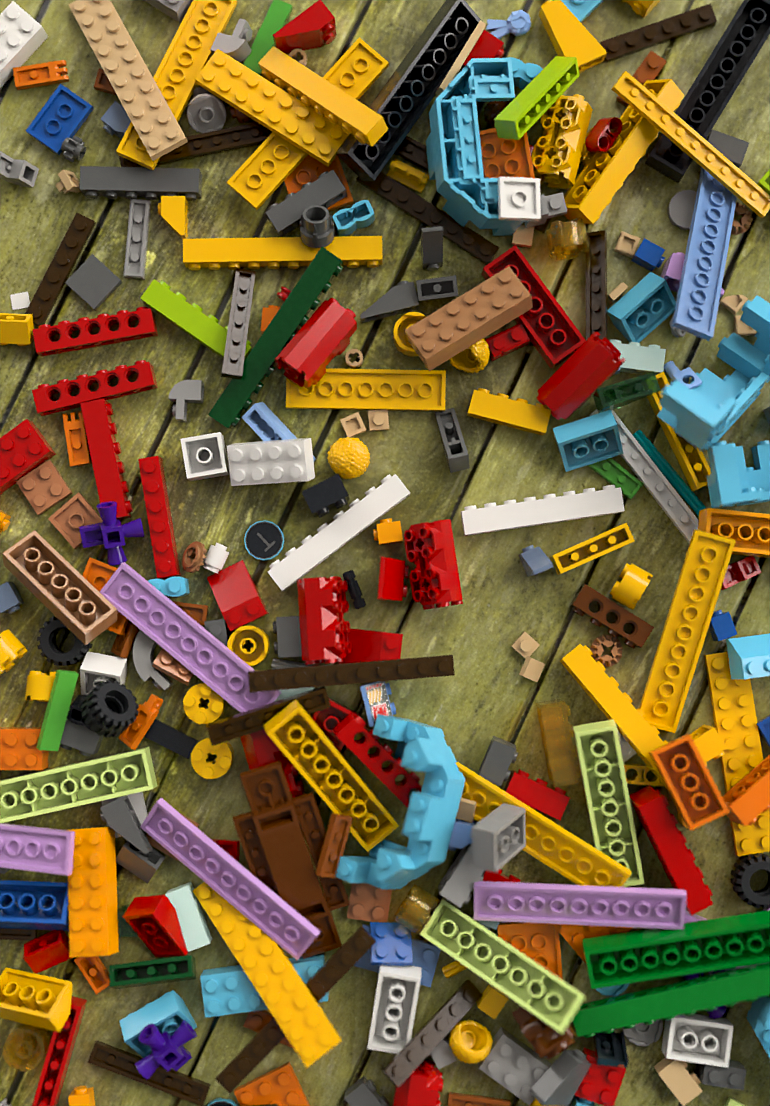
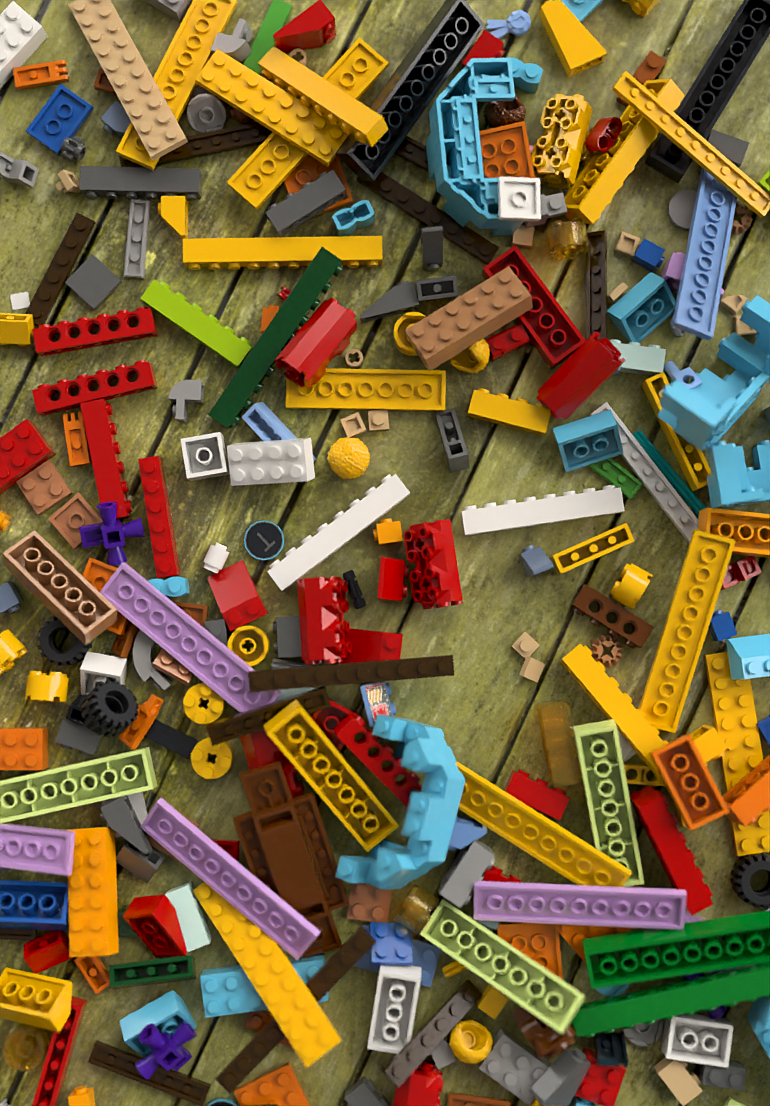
bright green tile [36,670,78,751] -> none
medium nougat gear [182,541,207,573] -> none
plate [221,268,256,380] -> none
dark grey piece [300,204,334,248] -> none
black brick [302,474,350,518] -> none
dark orange plate [315,813,353,878] -> none
yellow hinge [387,158,429,193] -> none
tan tile [436,20,486,96] -> none
tan tile [456,798,477,823] -> none
light grey brick [471,803,526,872] -> none
dark grey brick [478,736,518,786] -> none
lime brick [494,56,580,140] -> none
clear green slope [593,372,661,413] -> none
dark brown plate [600,3,717,63] -> none

